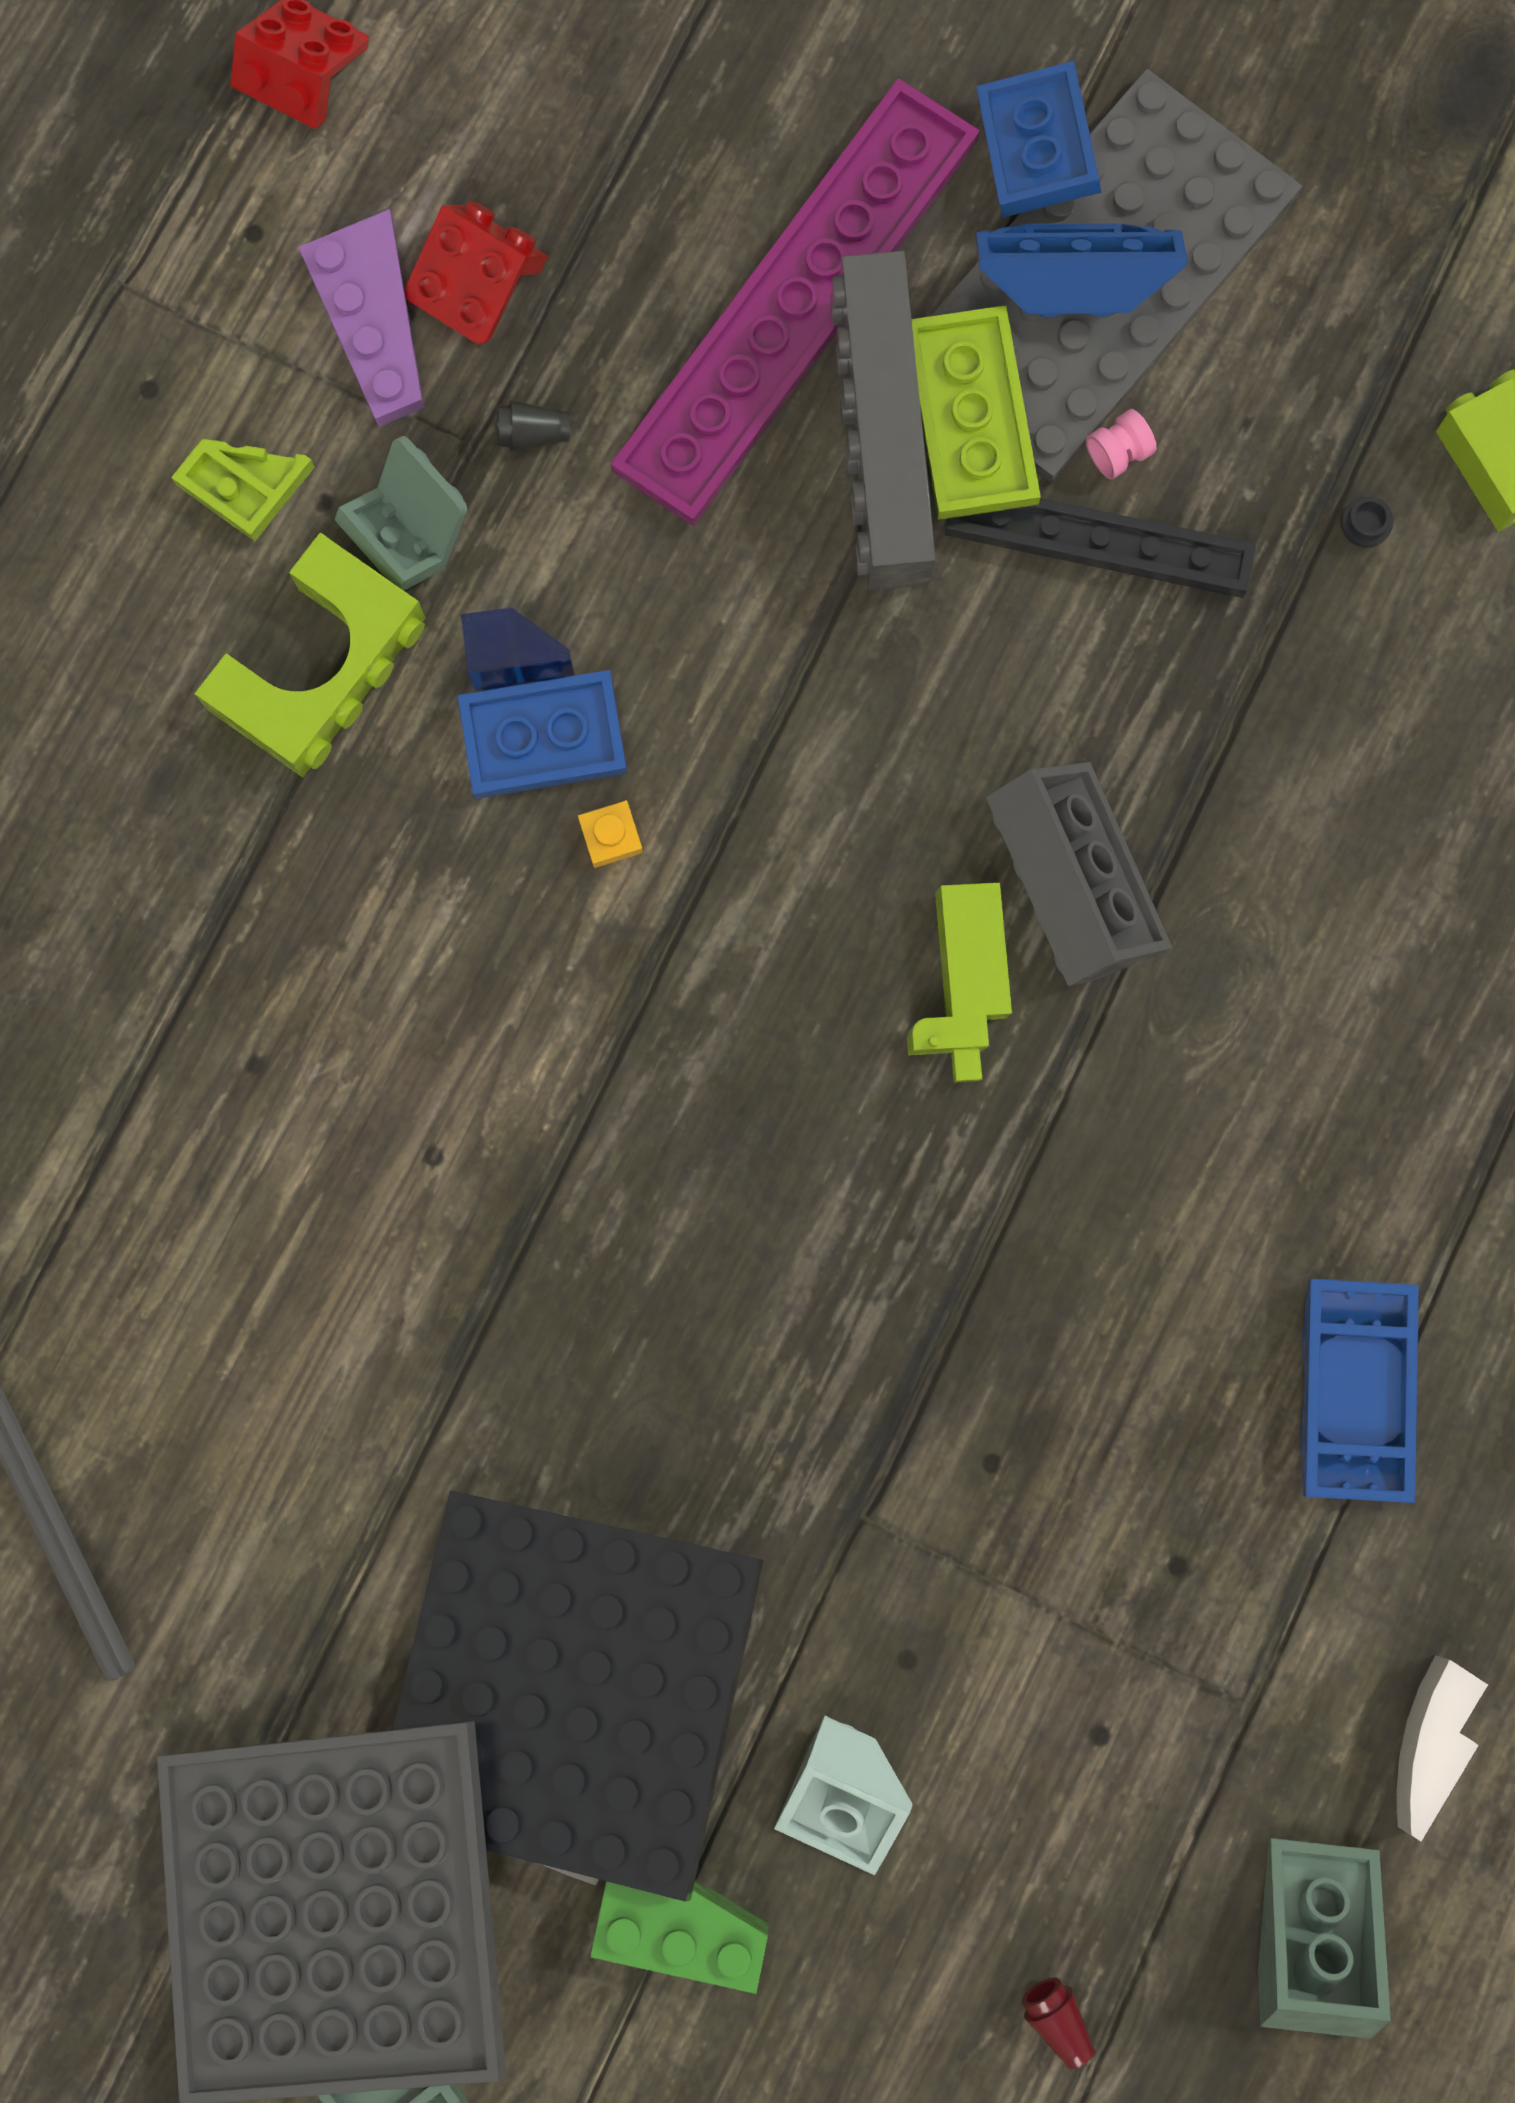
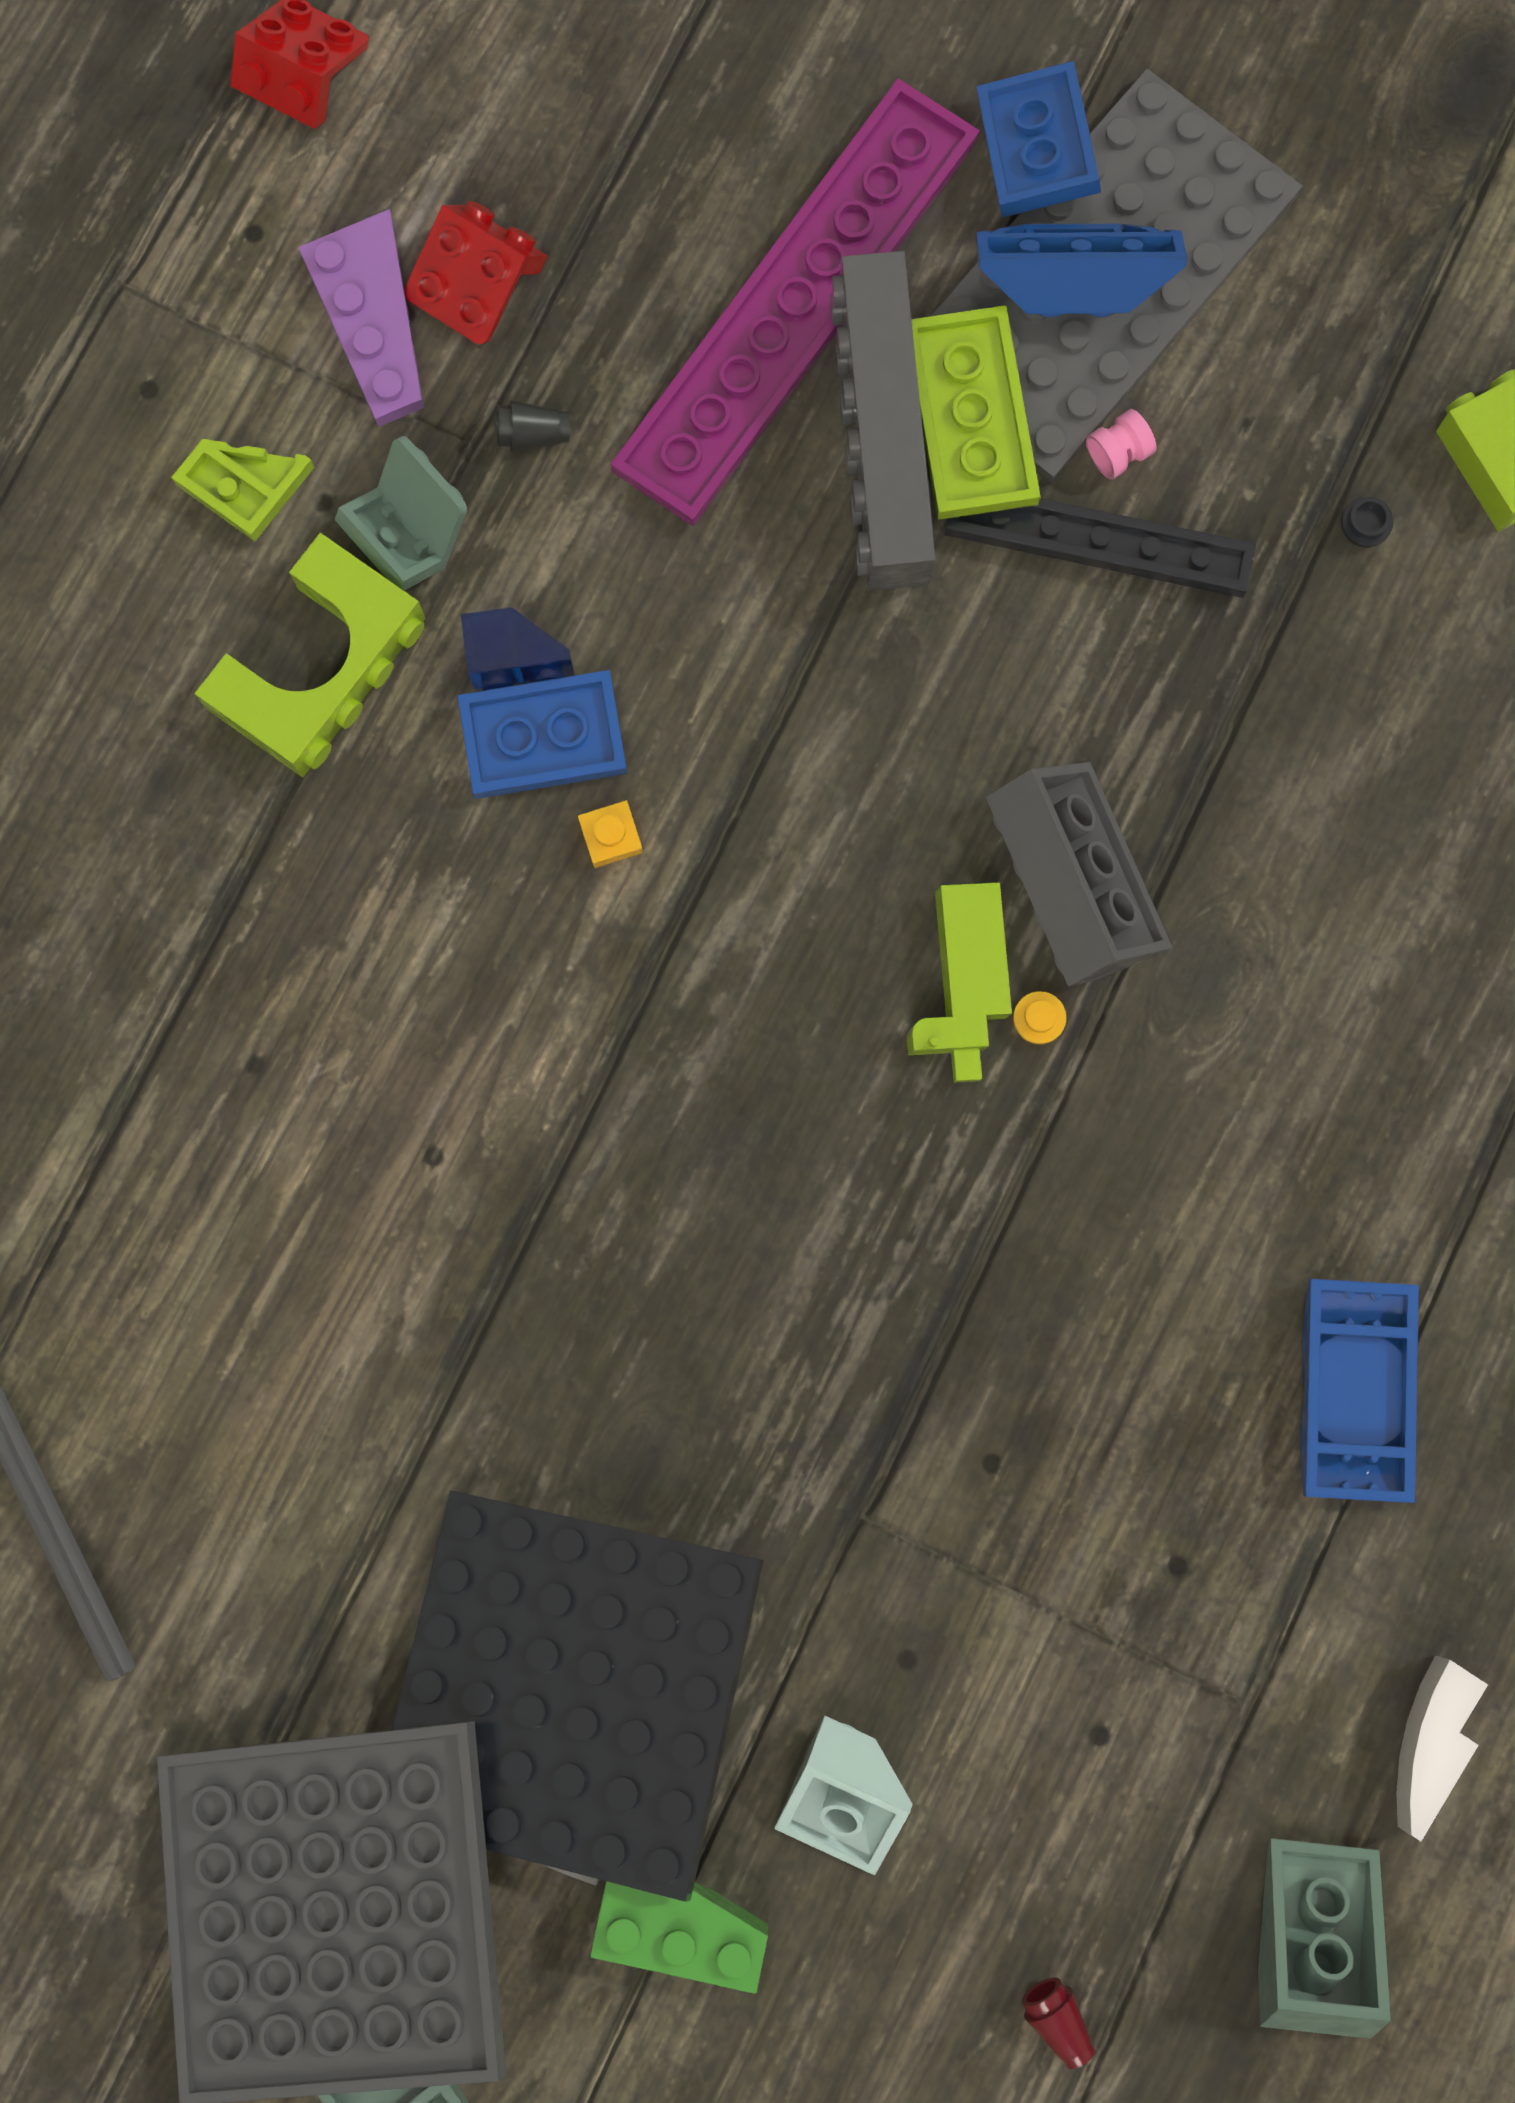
none -> yellow plate [1013,992,1066,1044]

